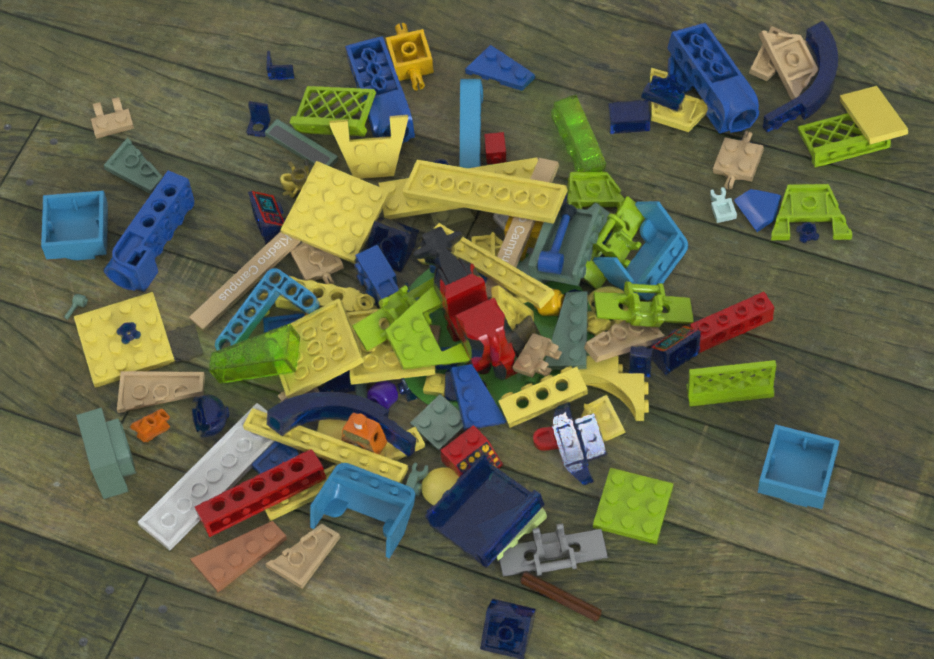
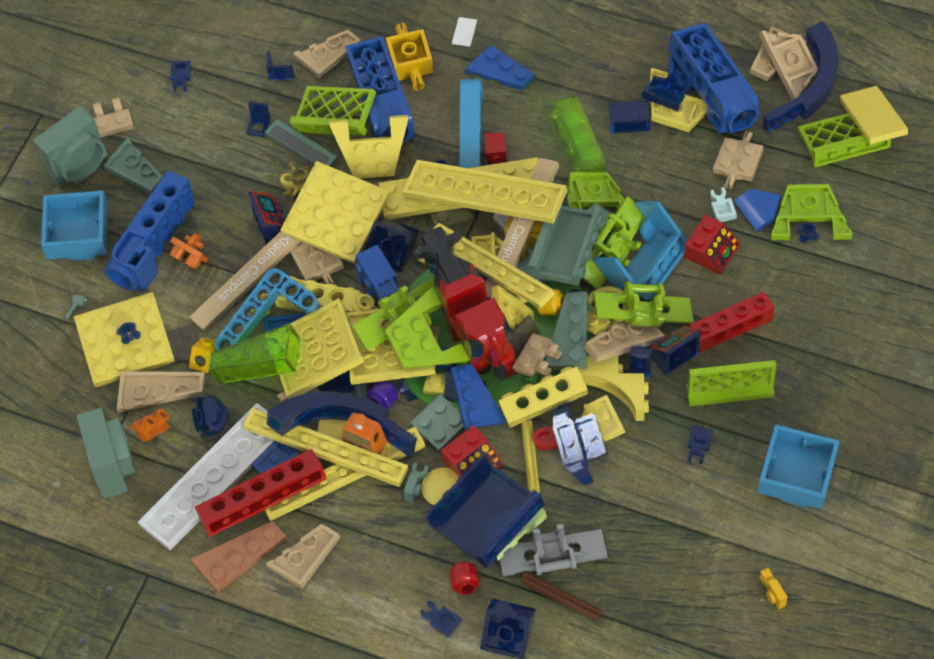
dark azure windscreen [310,463,415,559] -> none
blue piece [538,204,577,275] -> none
lime plate [593,468,674,544] -> none
none -> sand green container [32,106,108,189]
none -> orange hips [169,233,209,270]
none -> clear blue plate [170,61,192,92]
none -> yellow bracket [189,338,216,373]
none -> tan wing [293,30,361,78]
none -> clear blue plate [420,601,462,638]
none -> red head [449,562,480,595]
none -> white sticker [452,17,477,46]
none -> light yellow axle [521,420,541,501]
none -> red slope [684,215,740,275]
none -> clear blue plate [688,425,714,464]
none -> yellow plate [759,568,788,610]

